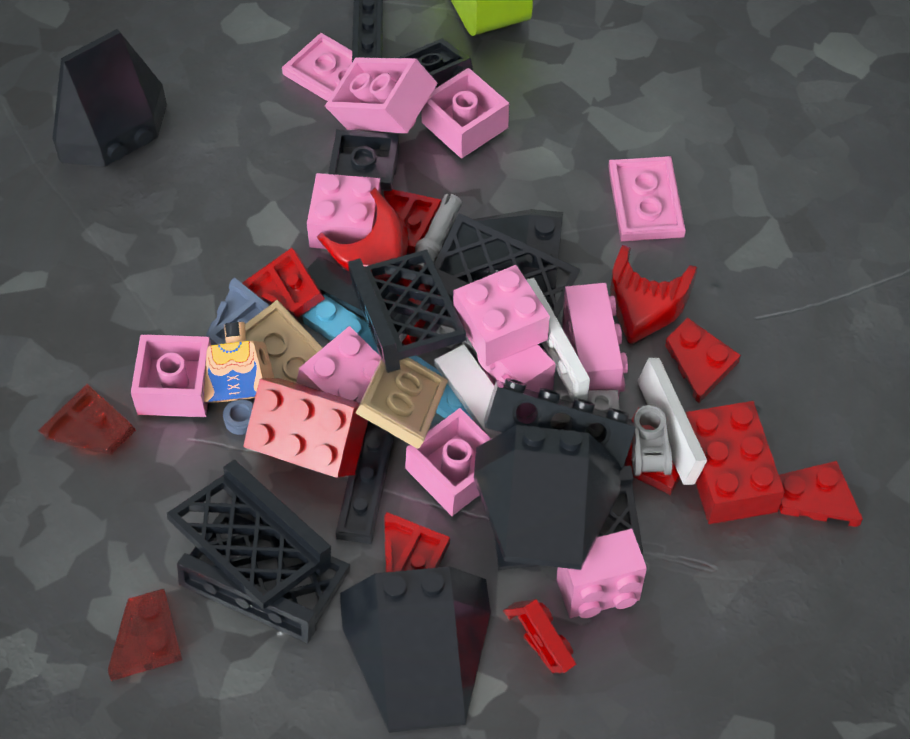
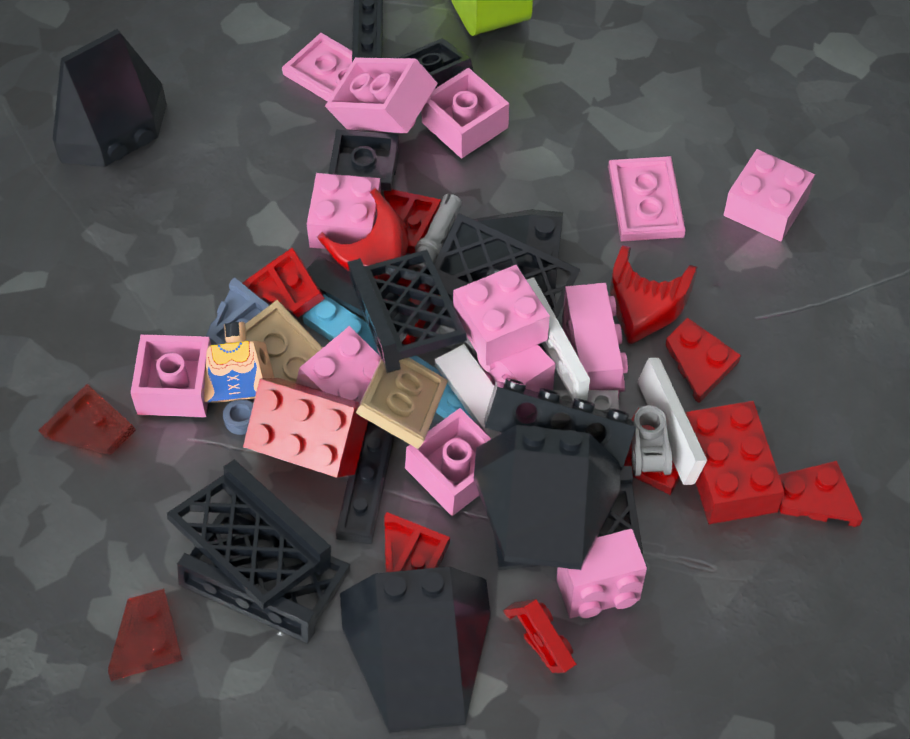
none -> bright pink brick [724,149,815,242]

